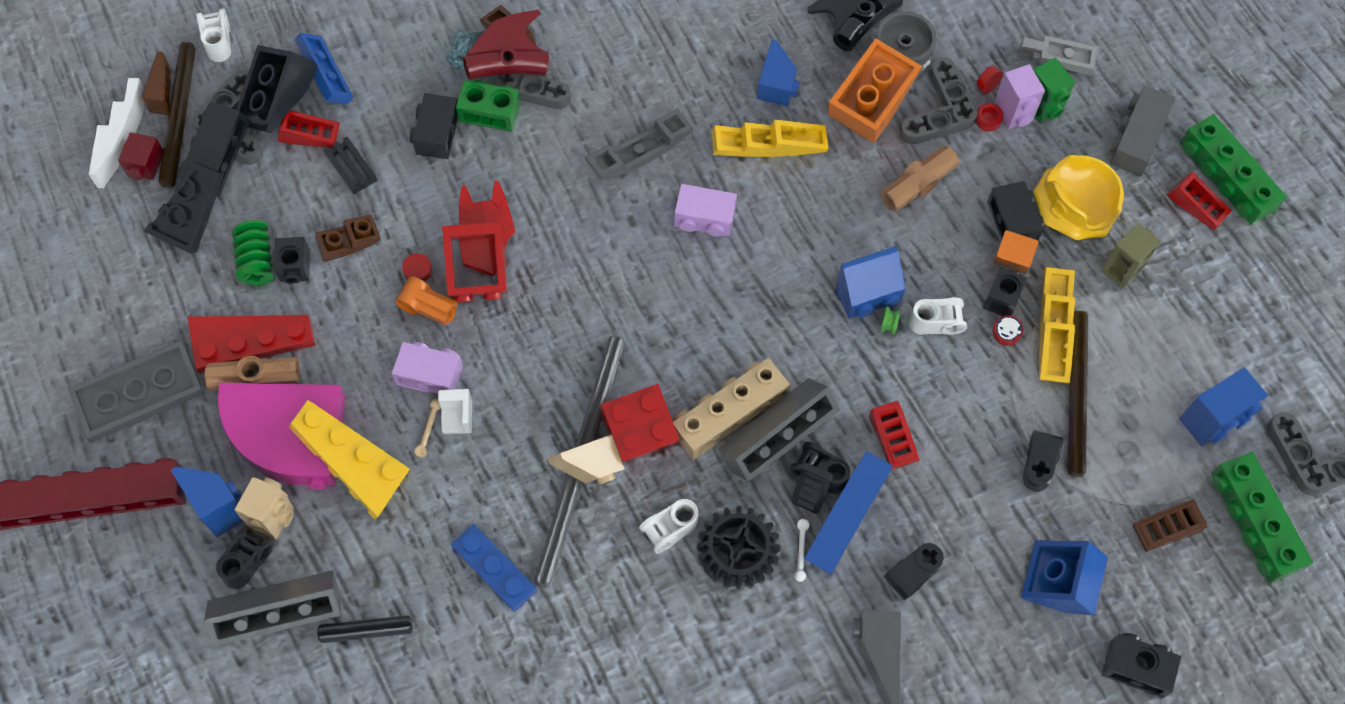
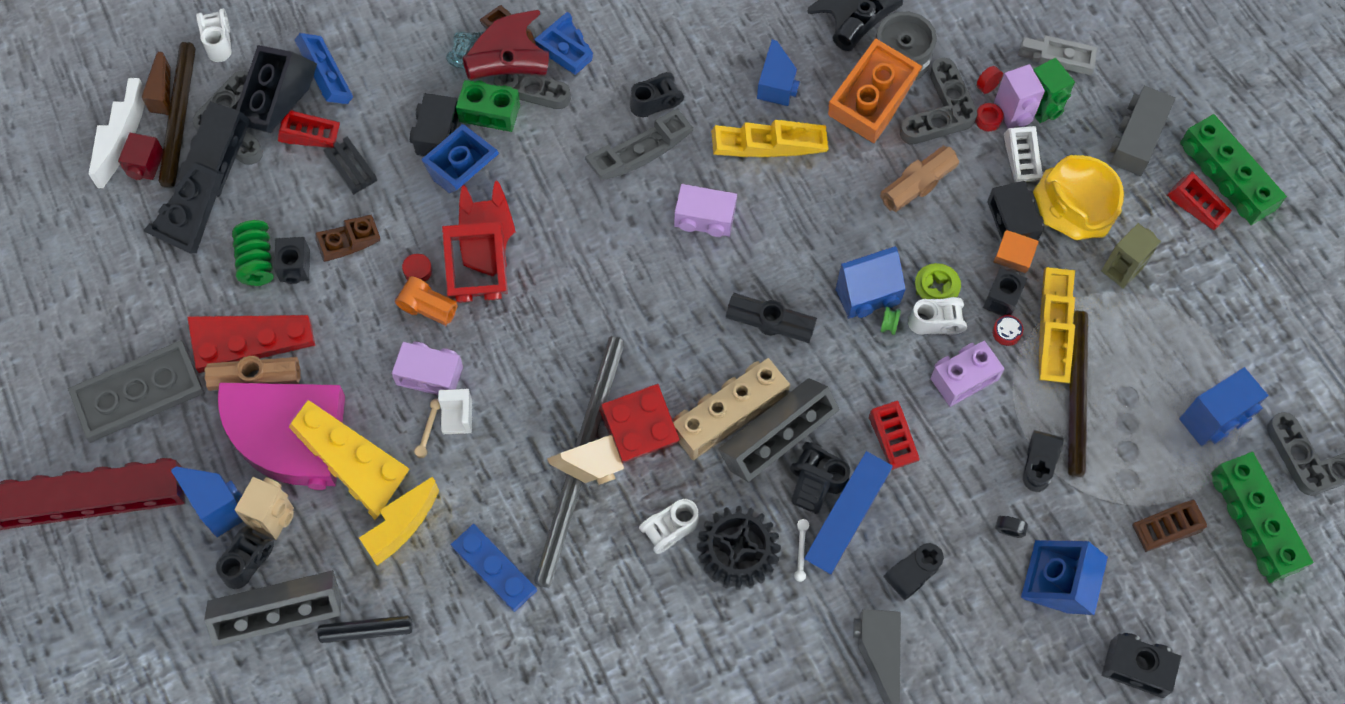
none -> yellow slope [359,477,439,566]
none -> blue slope [421,124,499,194]
none -> blue wing [534,12,593,75]
none -> black piece [630,72,684,118]
none -> black piece [726,292,817,343]
none -> lime gear [914,263,961,299]
none -> lavender brick [930,340,1004,407]
none -> black tile [995,516,1028,538]
none -> white slope [1004,126,1043,183]

